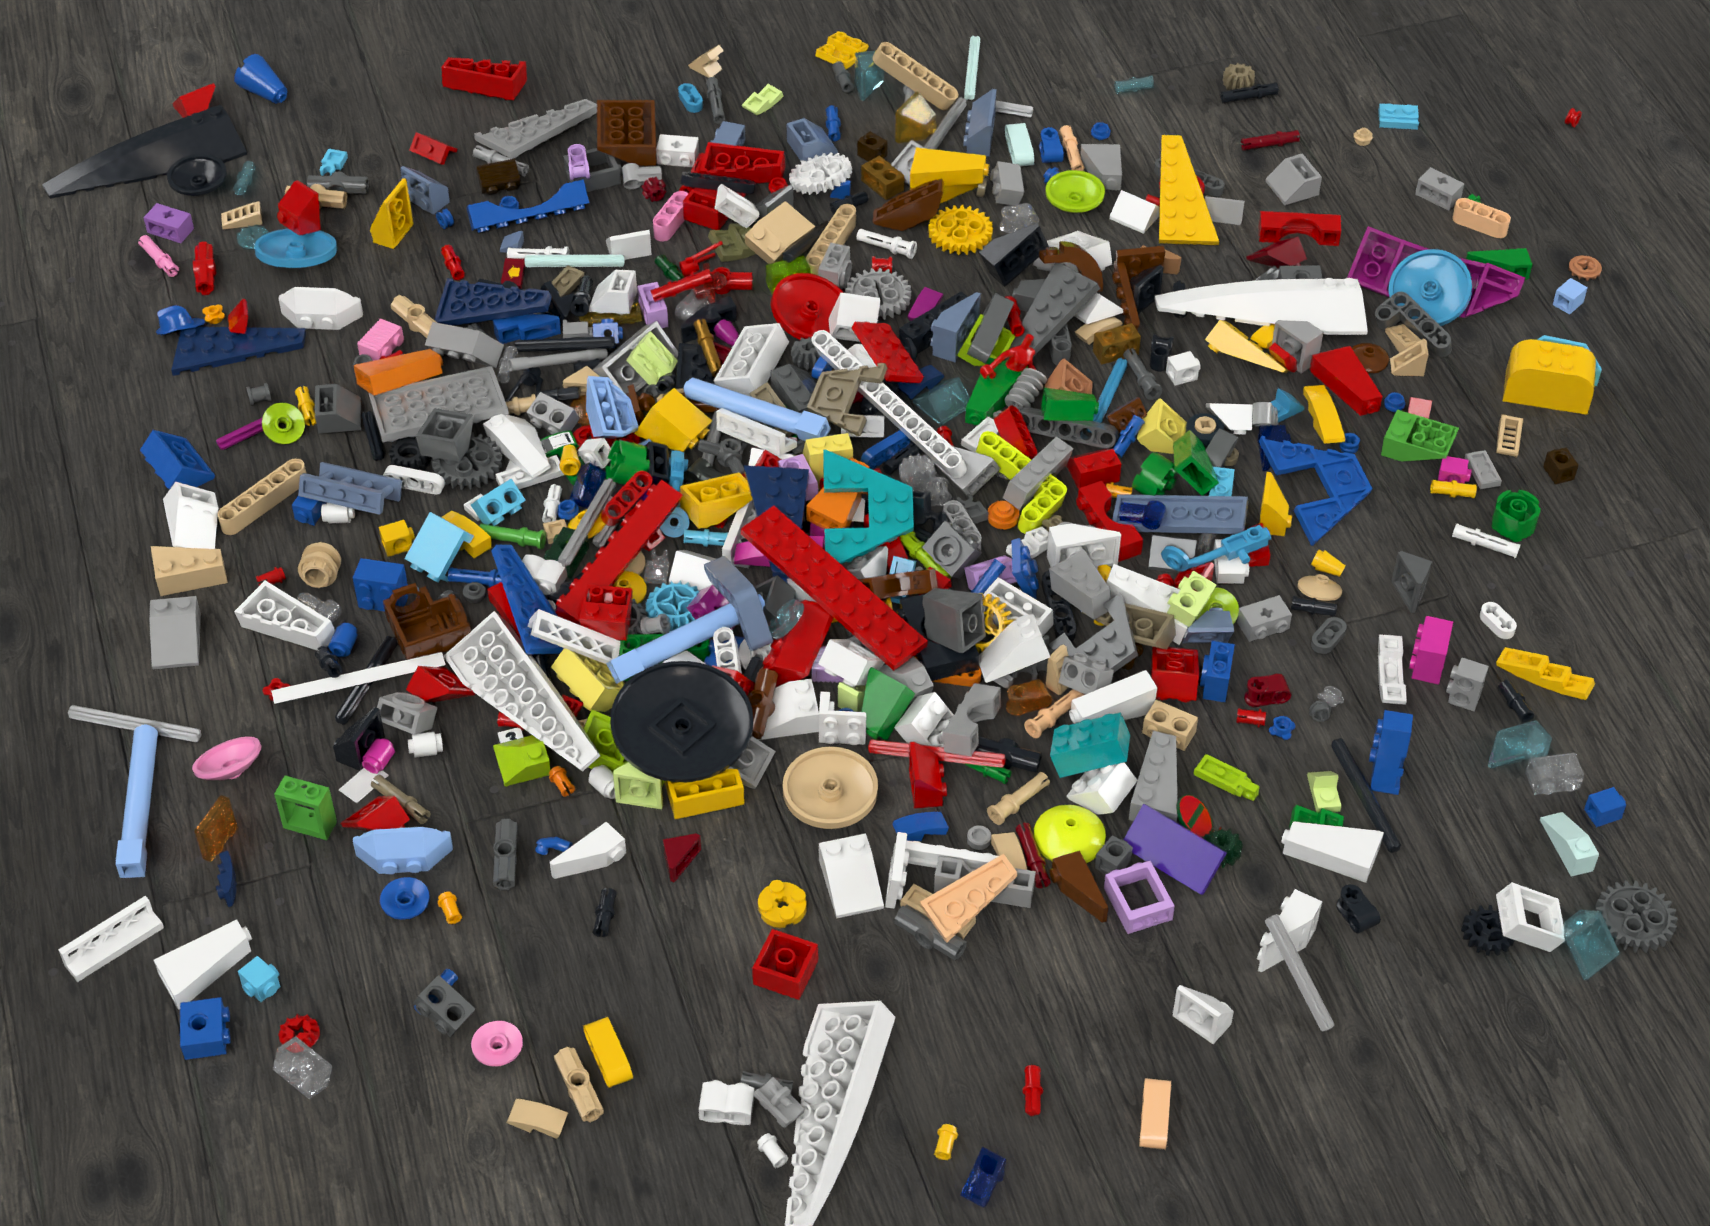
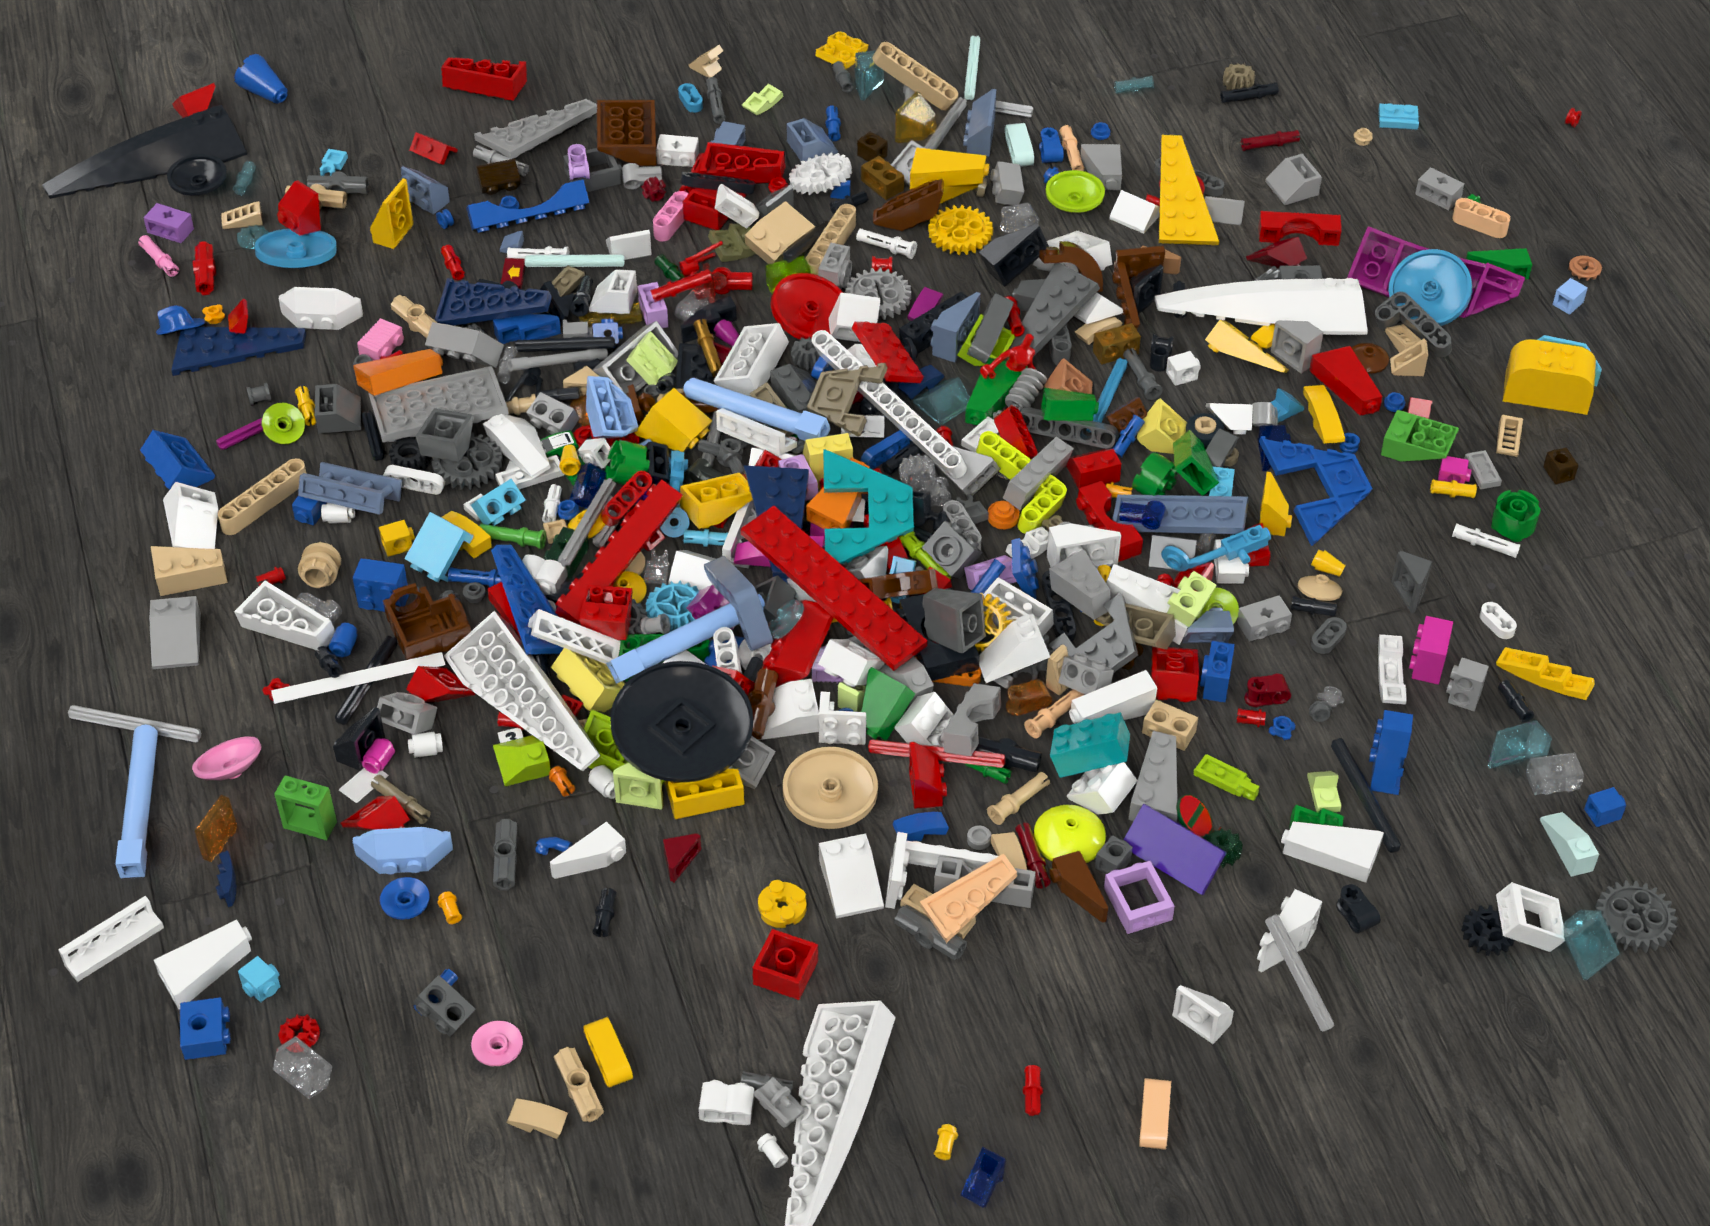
red slope [1269,342,1297,372] -> none

